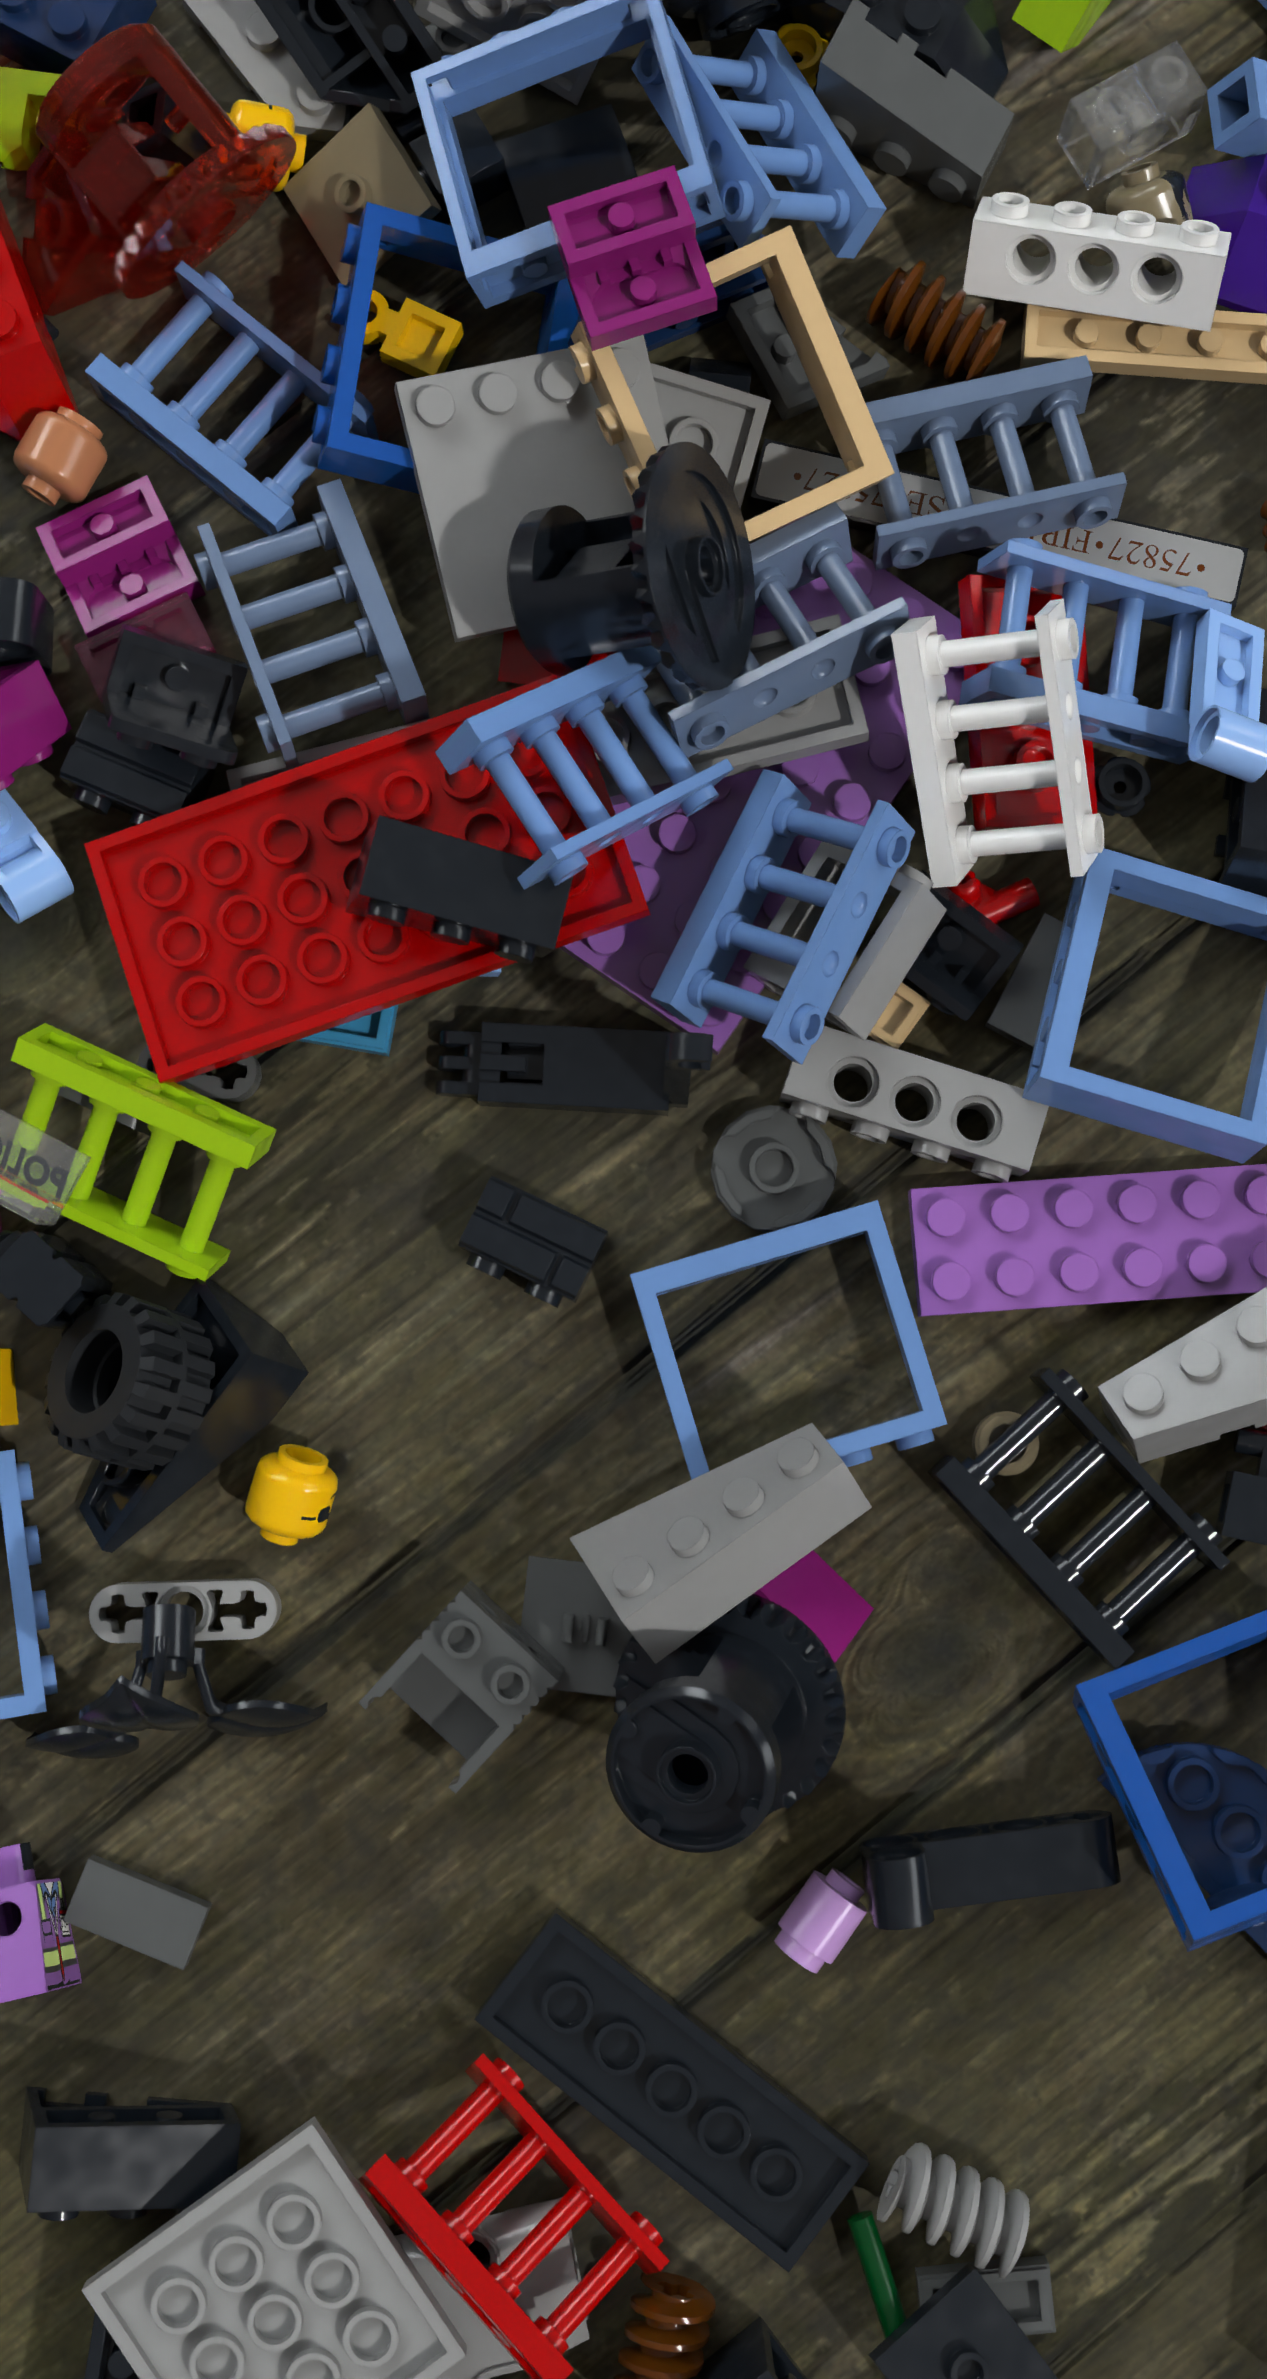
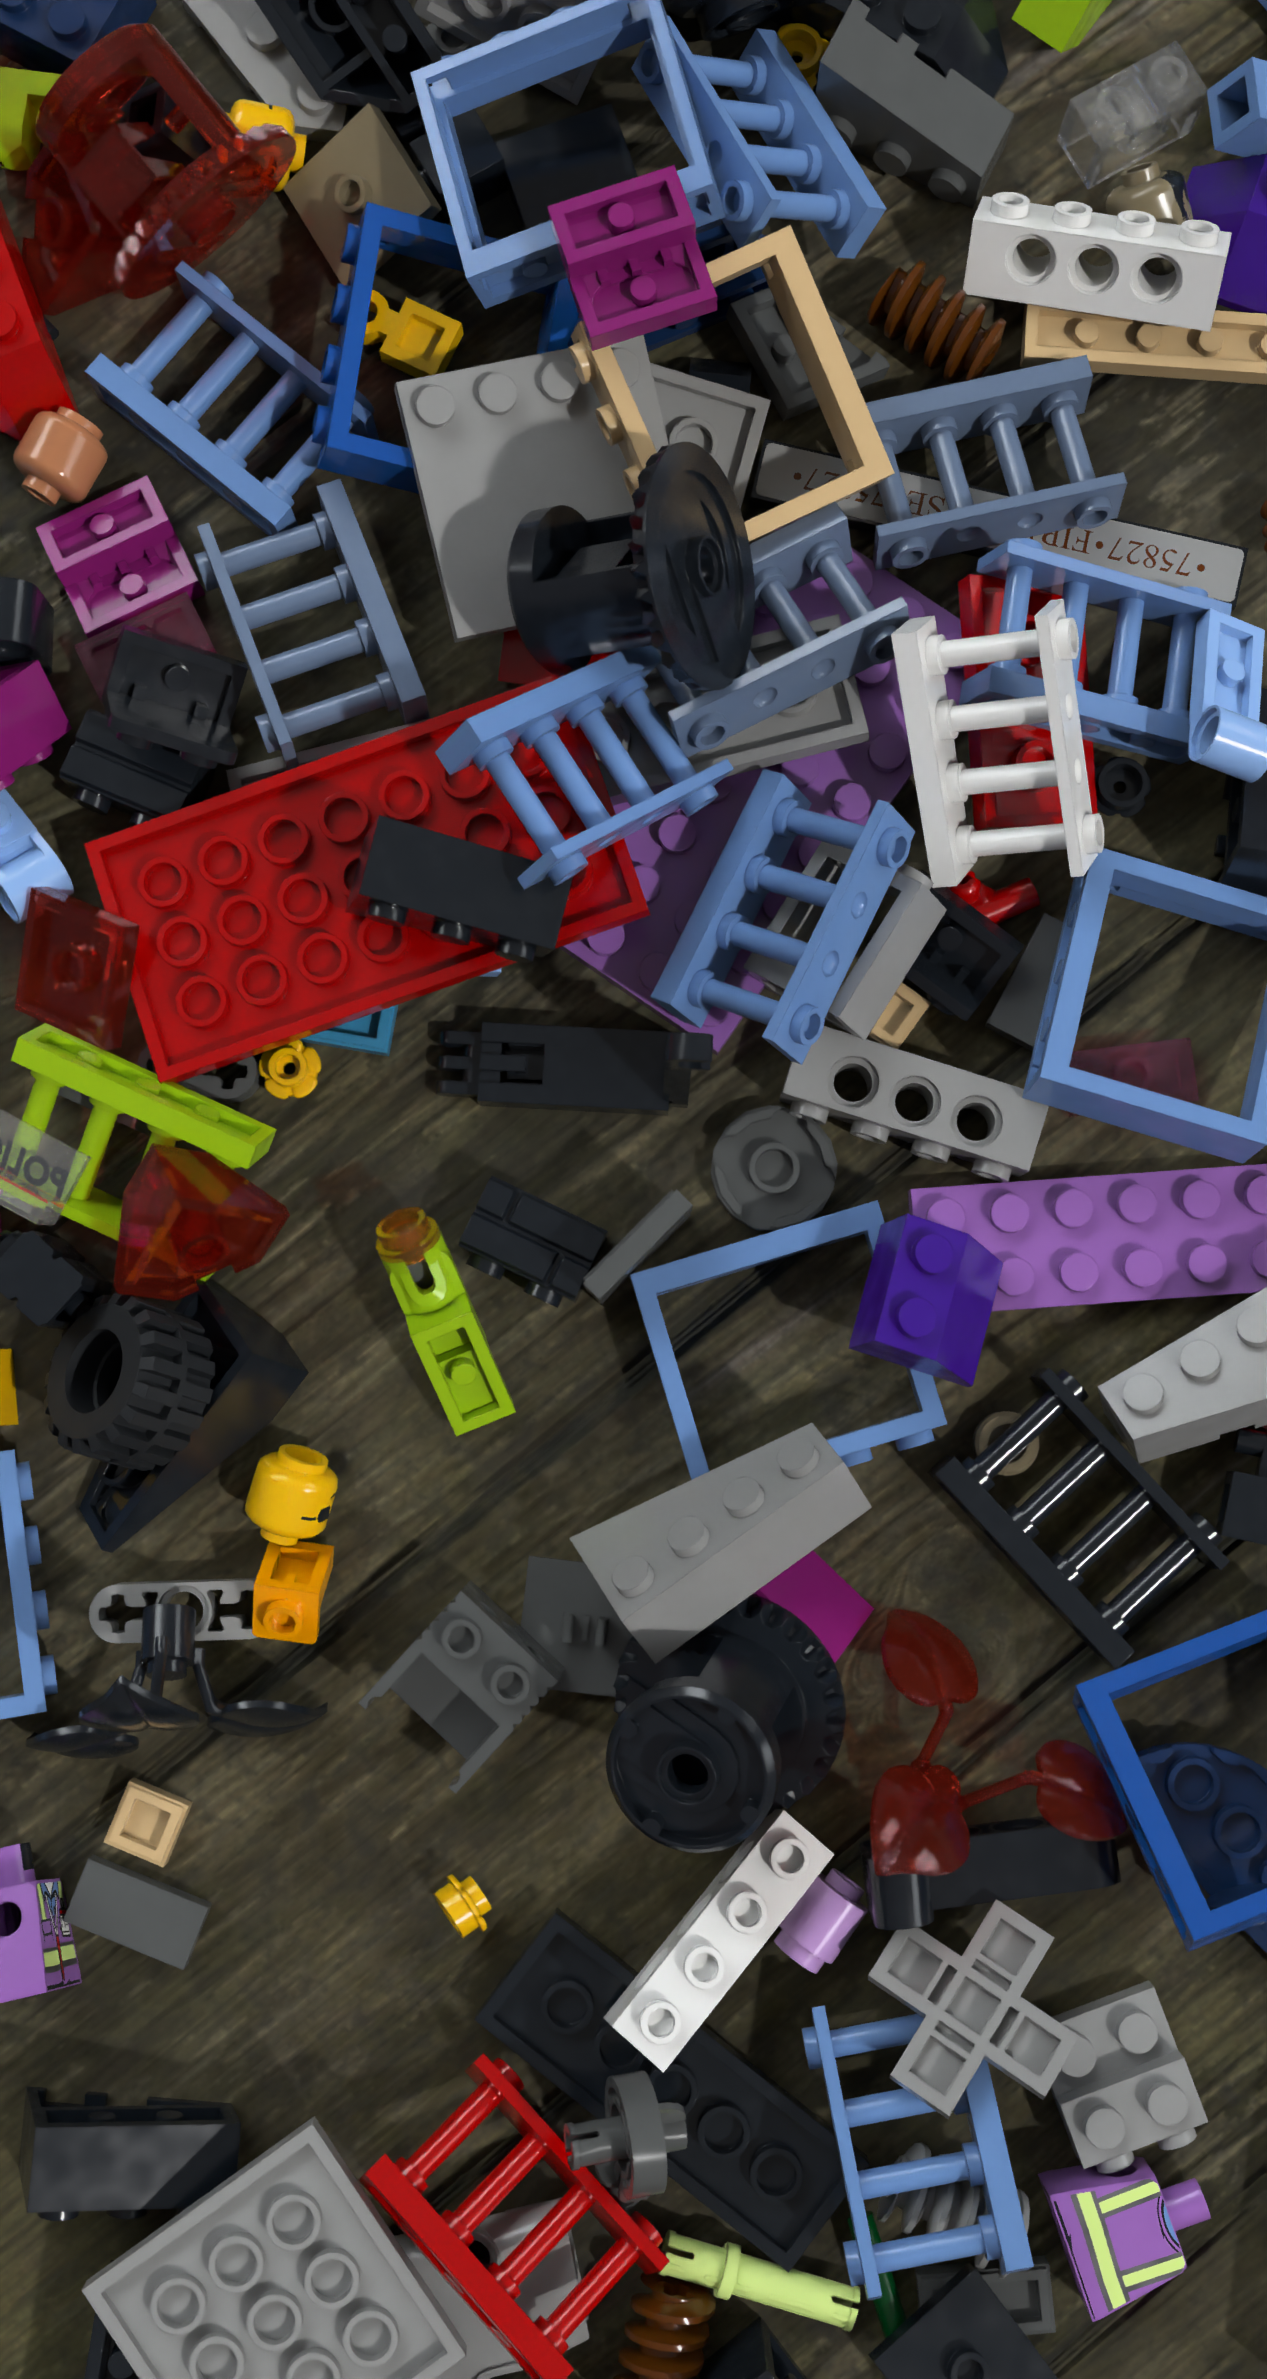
none -> clear red plate [15,887,140,1050]
none -> tan tile [103,1778,193,1867]
none -> clear red slope [114,1143,290,1301]
none -> light orange bracket [252,1541,334,1644]
none -> yellow plate [258,1039,321,1099]
none -> lime plate [376,1207,516,1436]
none -> yellow plate [433,1874,492,1938]
none -> dark grey pin [564,2070,688,2211]
none -> dark grey tile [583,1189,693,1305]
none -> white brick [603,1809,835,2073]
none -> yellowish green pin [658,2229,860,2332]
none -> medium blue fence [801,2005,1034,2301]
none -> dark purple slope [848,1213,1003,1387]
none -> light grey plate [868,1899,1080,2119]
none -> clear red plant [870,1609,1128,1876]
none -> medium lavender torso [1038,2156,1211,2322]
none -> light grey plate [1050,1980,1208,2174]
none -> clear pink plate [1068,1038,1199,1118]

